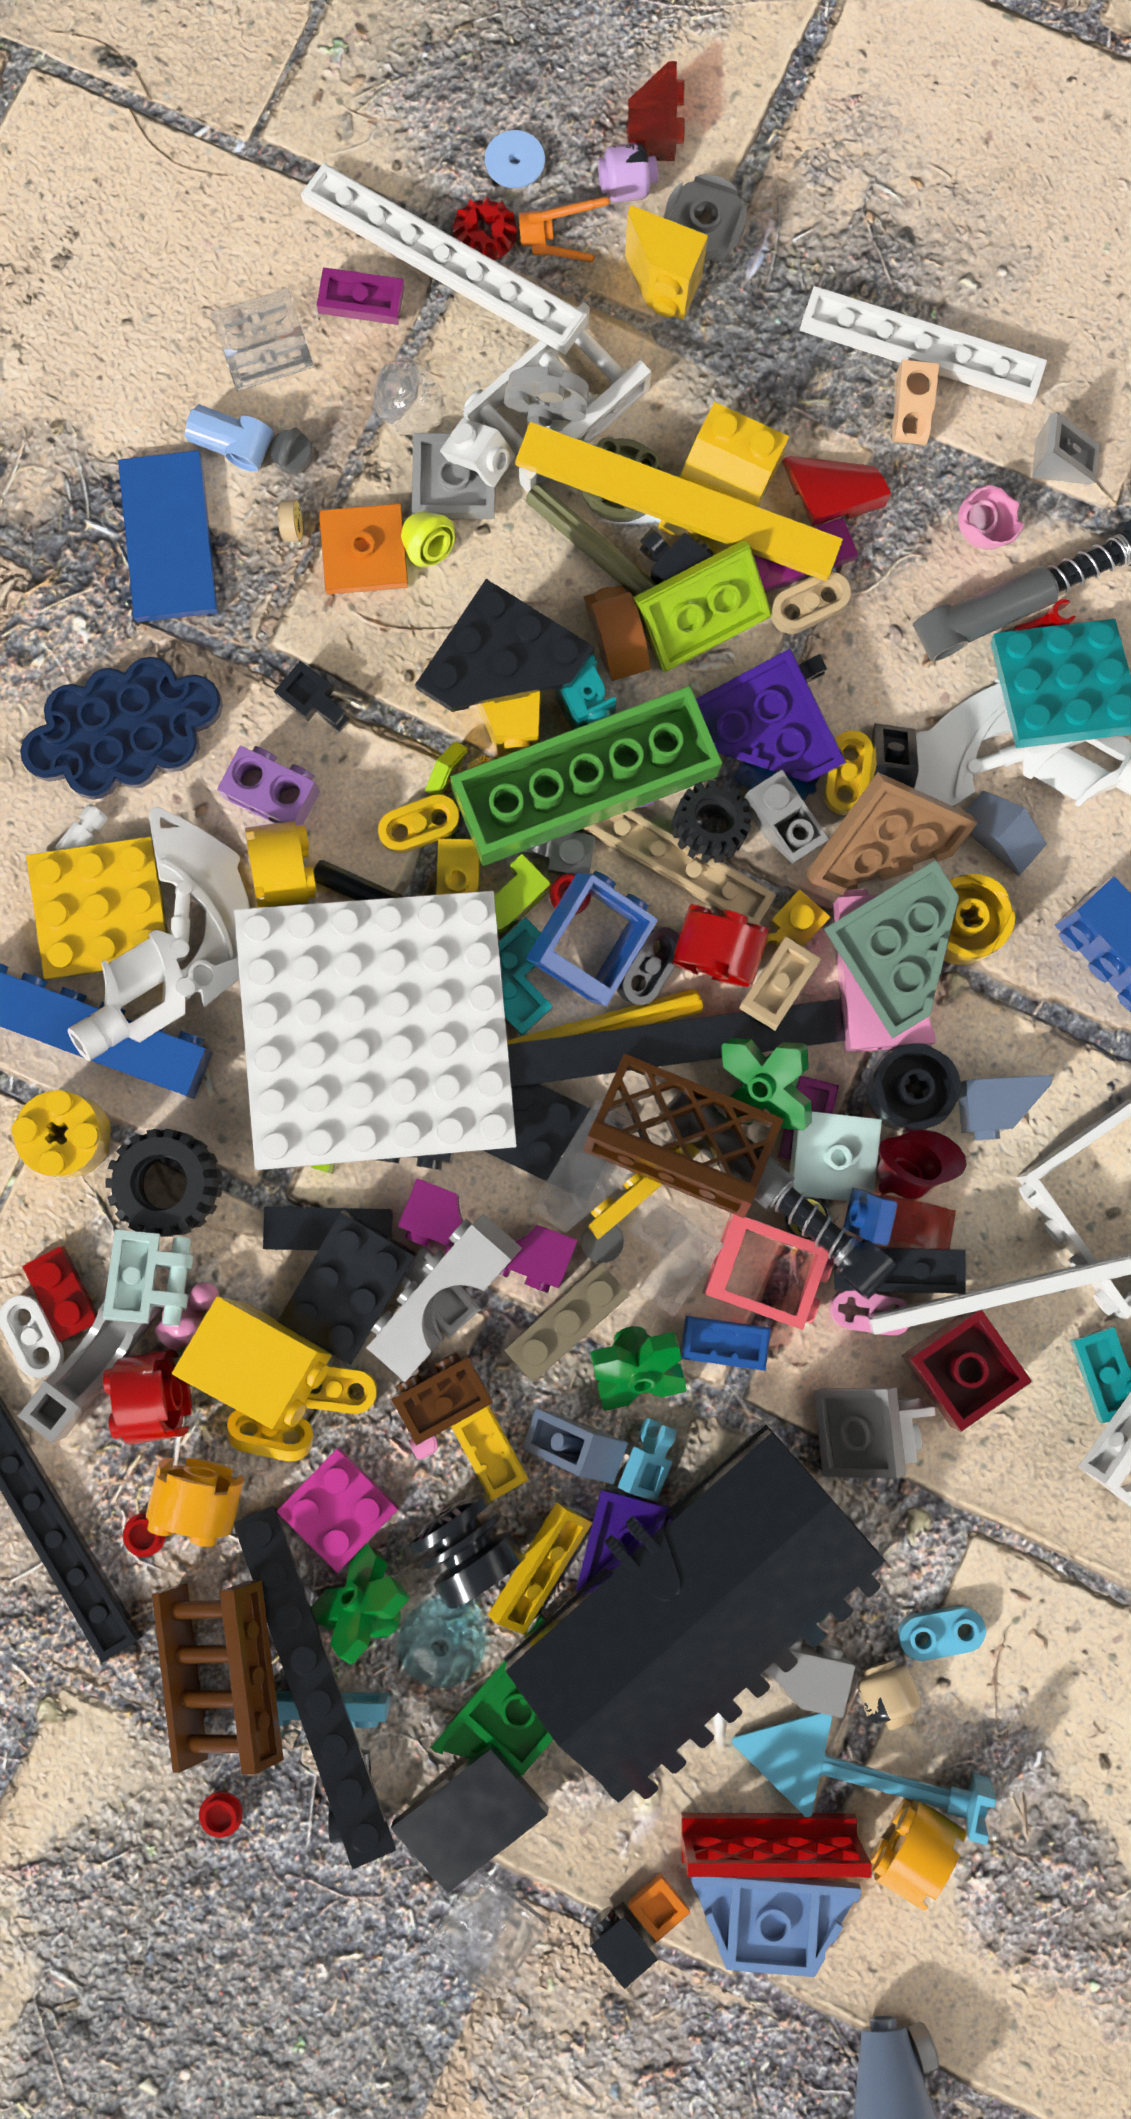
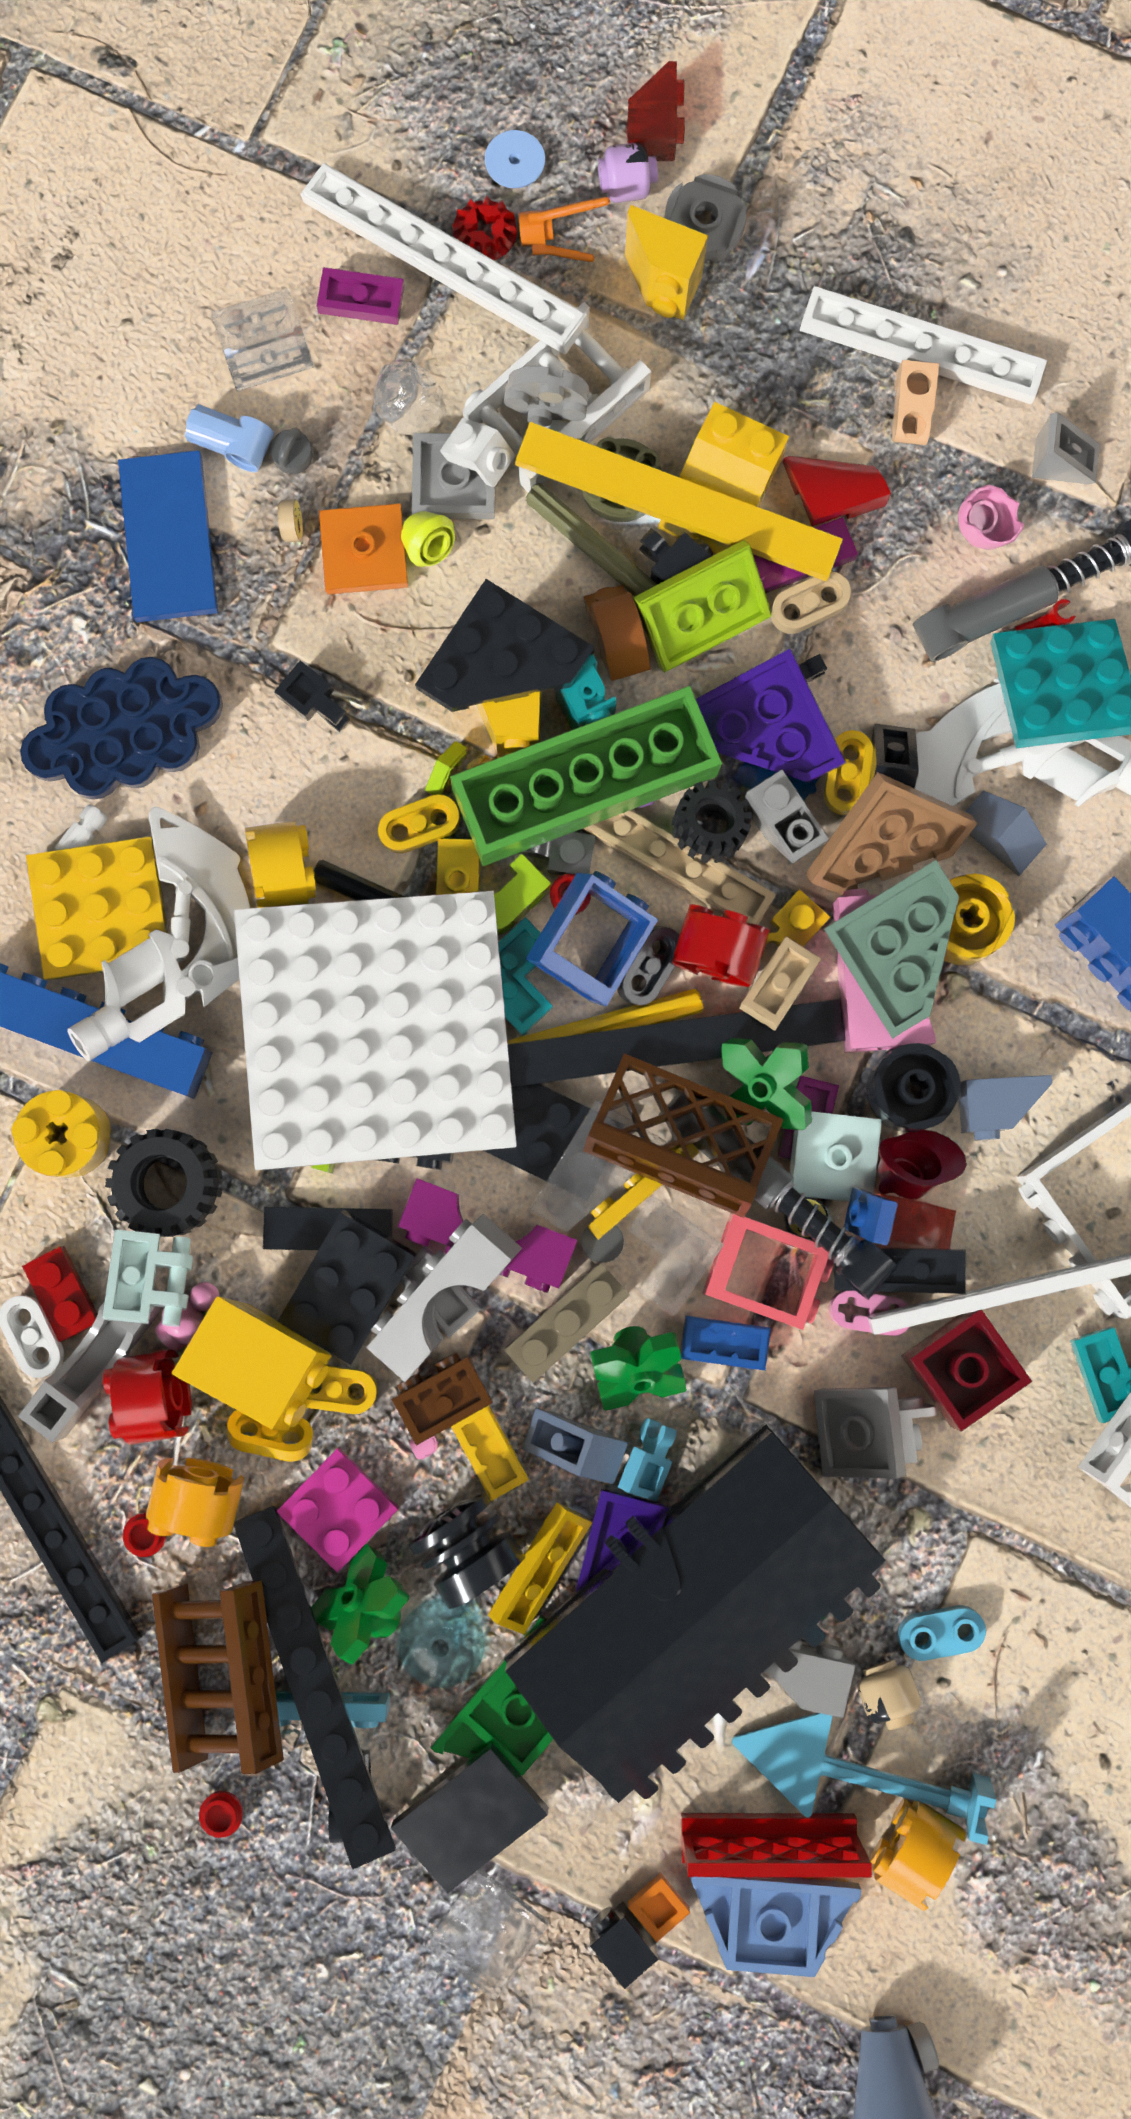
medium lavender brick [217,745,320,825] -> none

